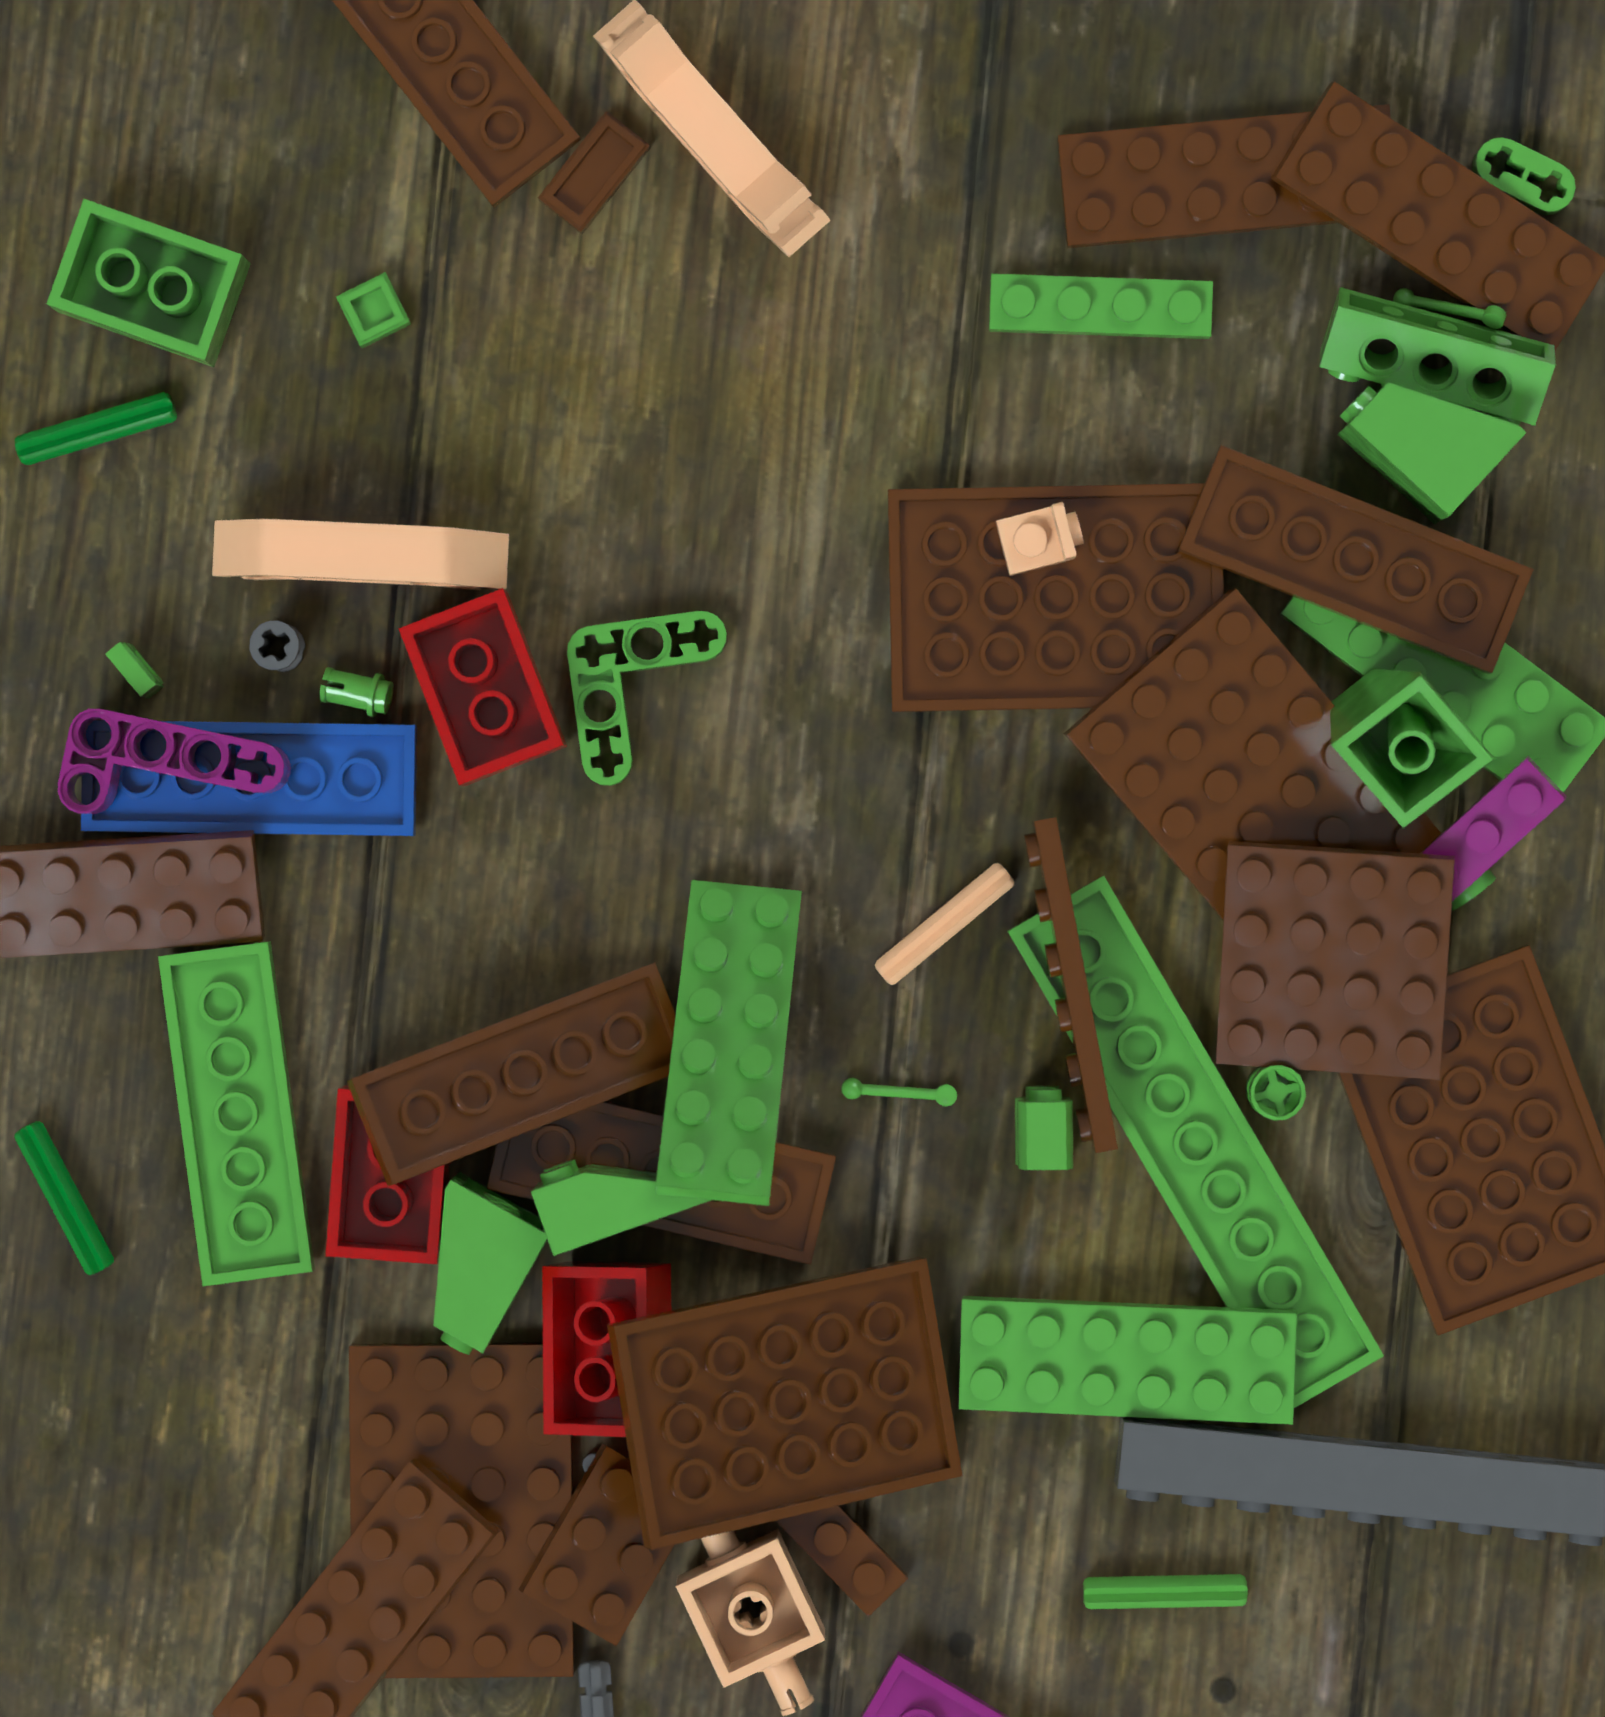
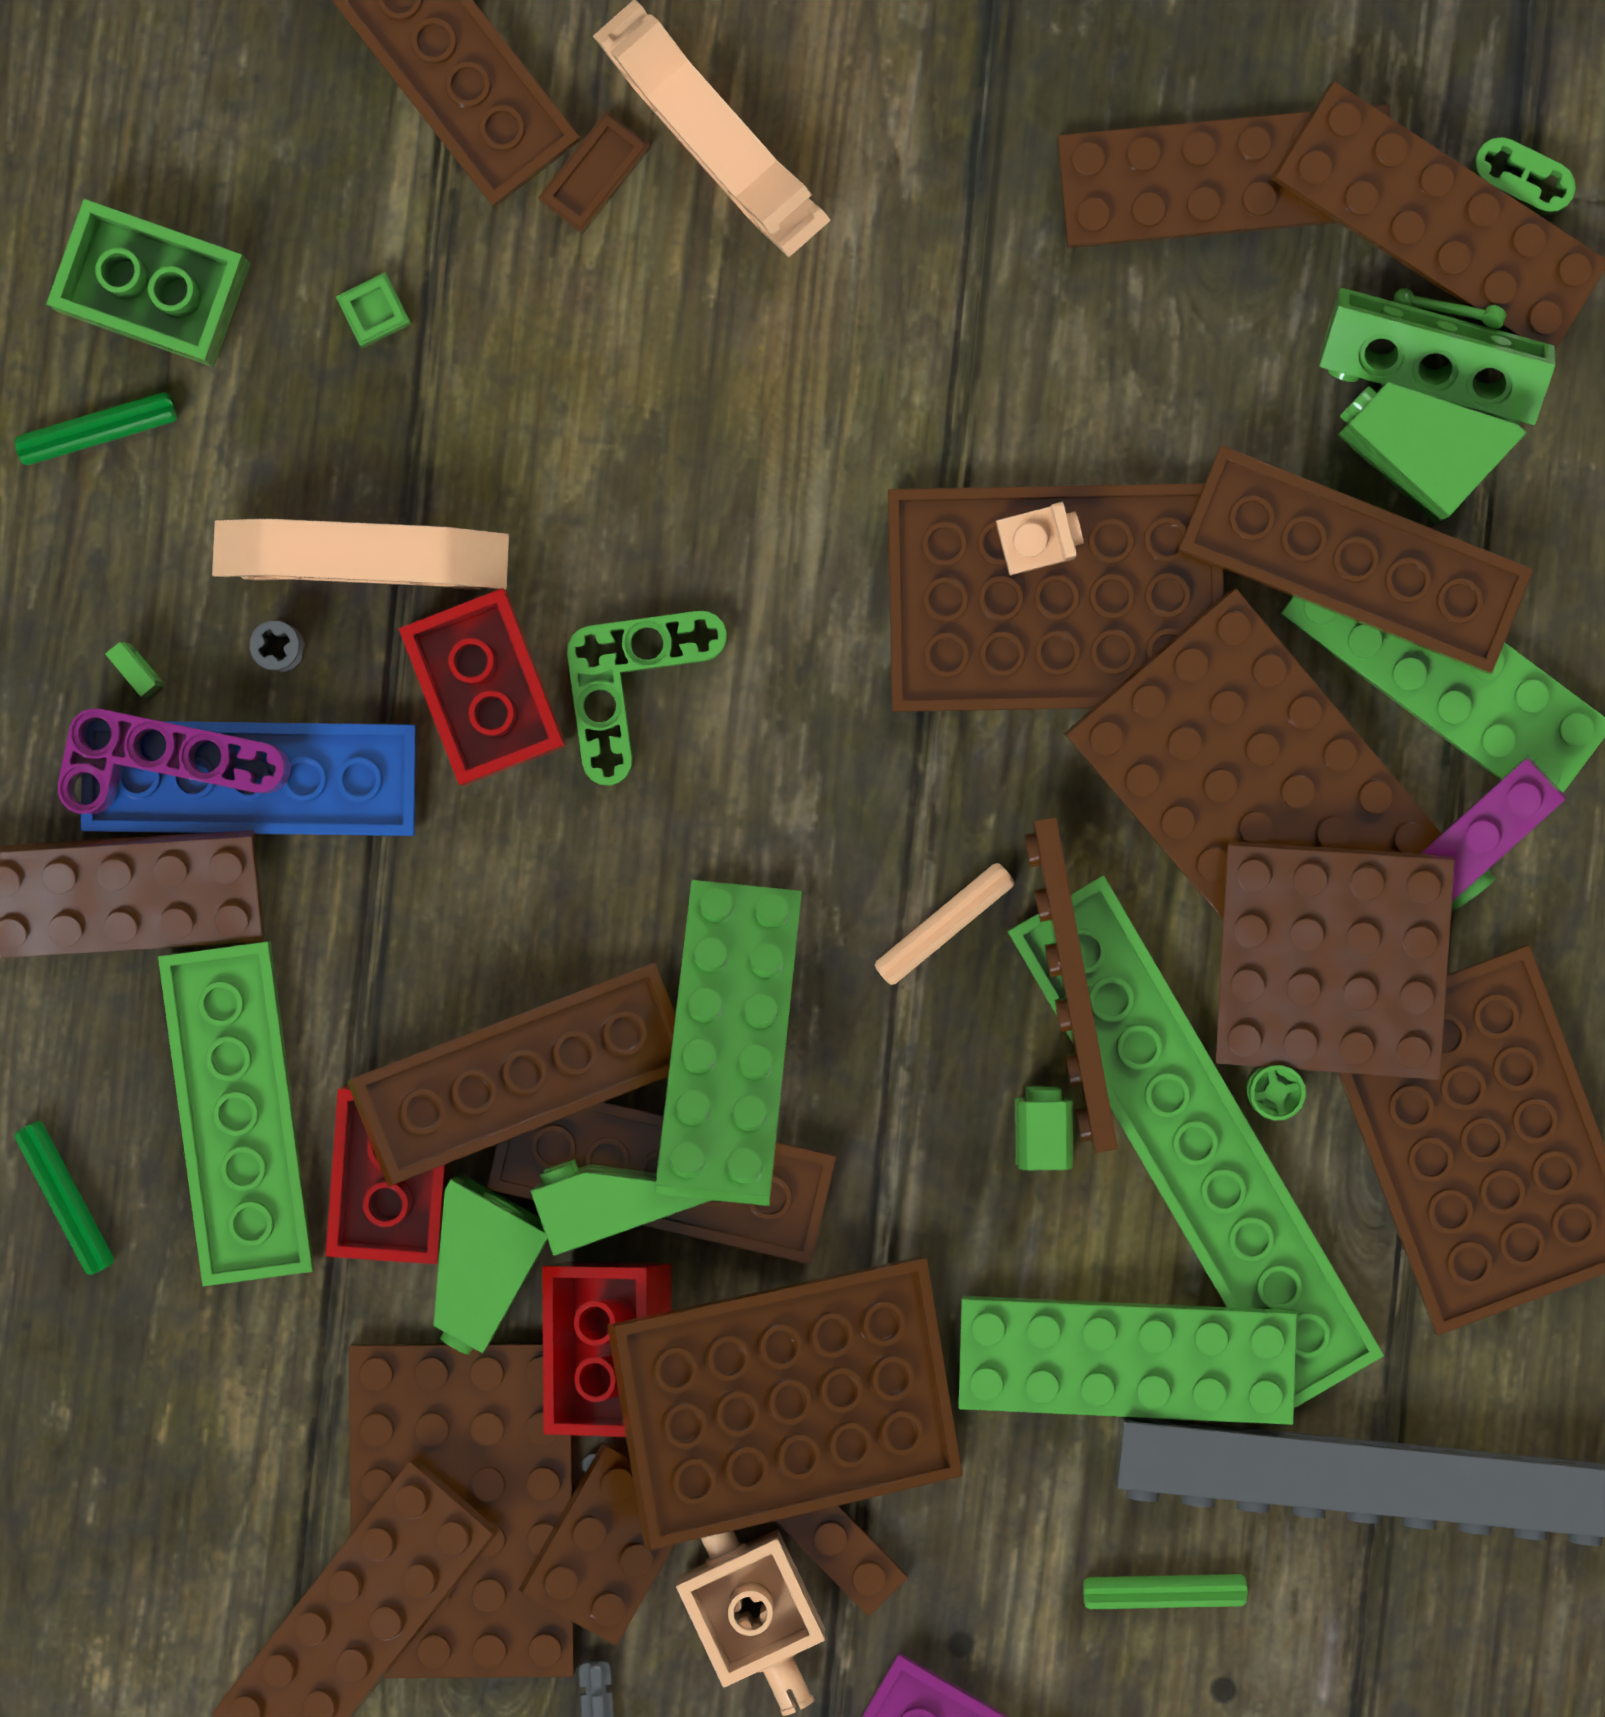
bright green pin [320,667,393,717] -> none
bright green hinge [841,1078,957,1107] -> none
bright green plate [989,274,1213,339] -> none
bright green slope [1330,669,1493,828] -> none

